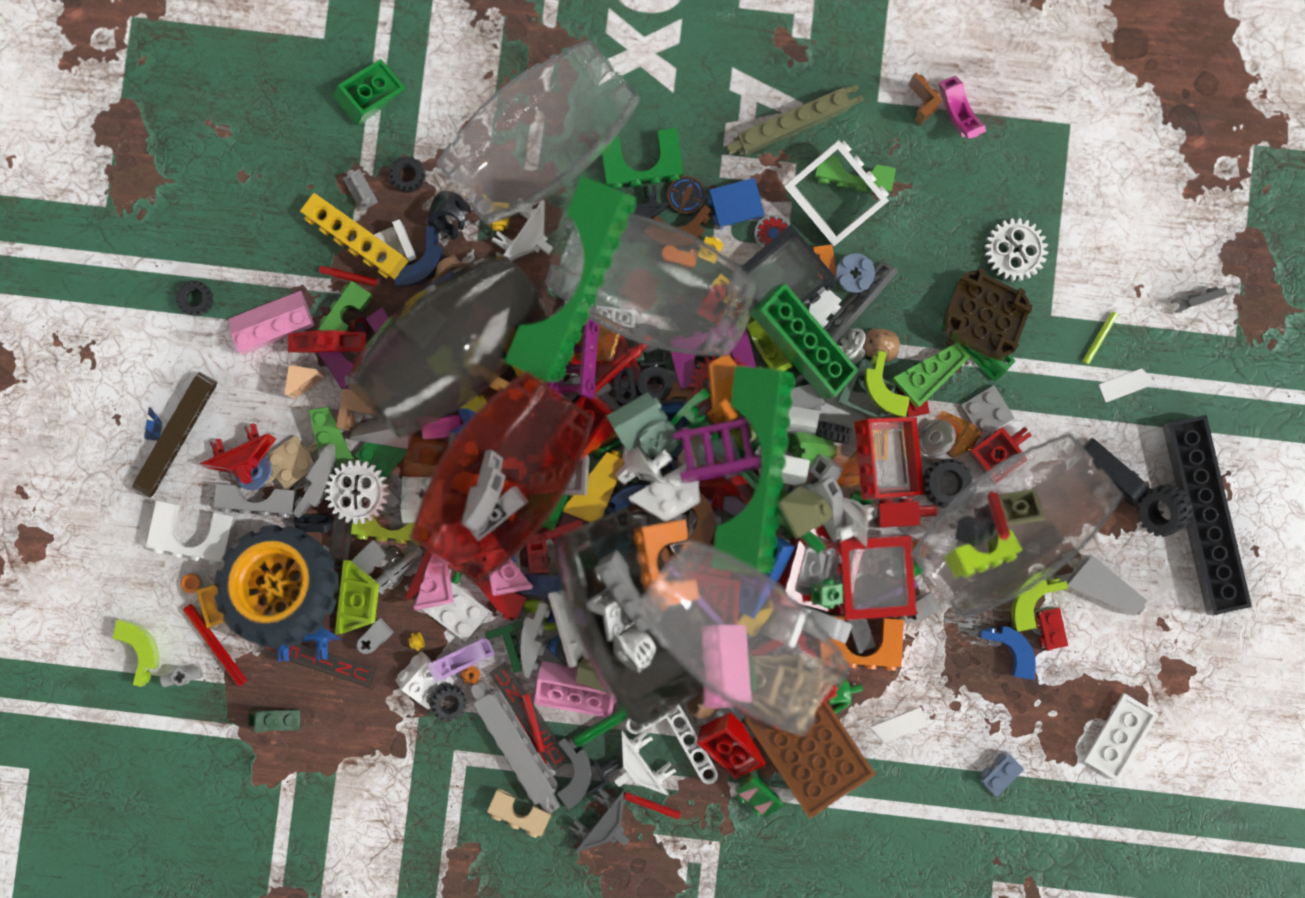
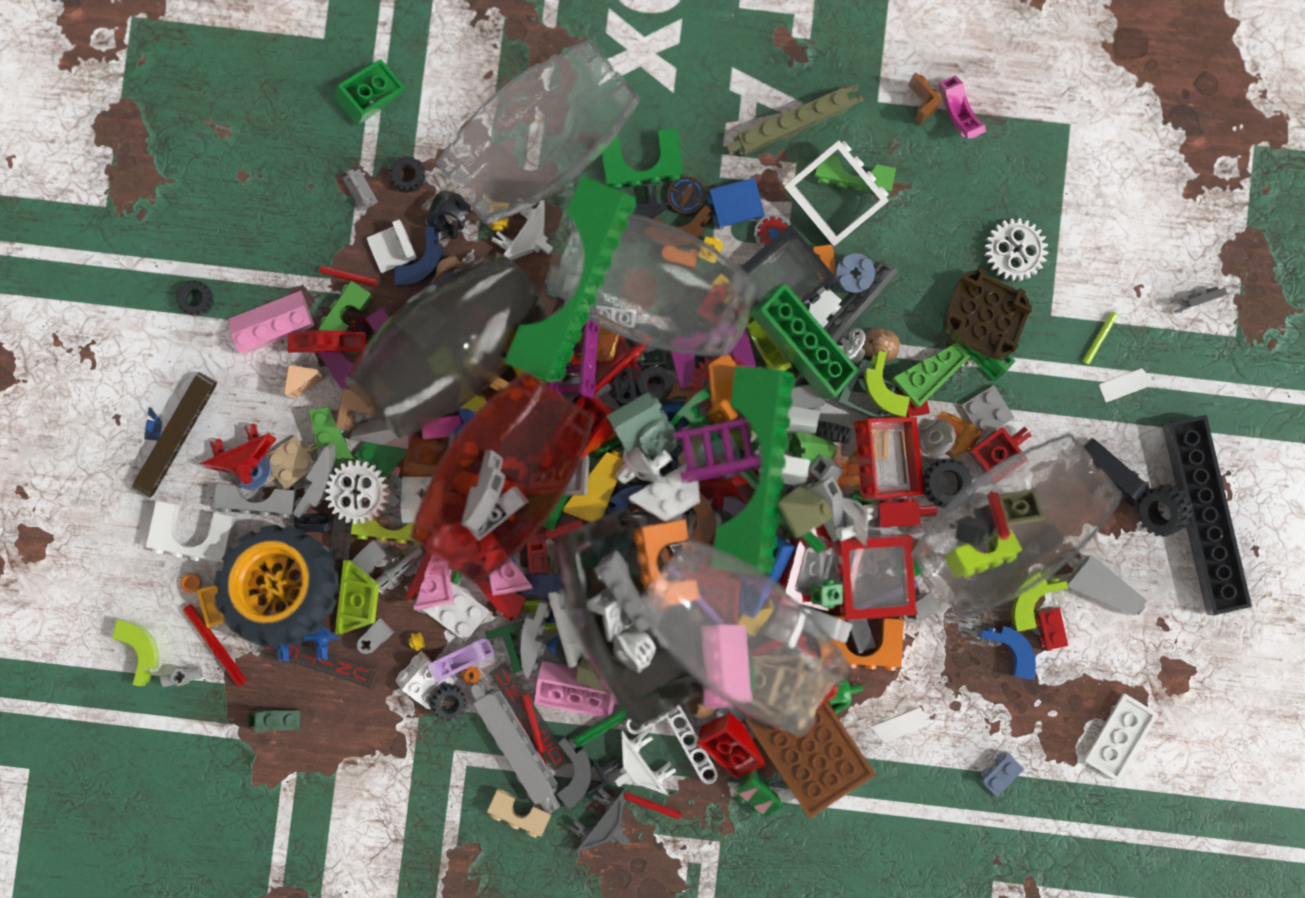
yellow brick [300,193,408,280] -> none

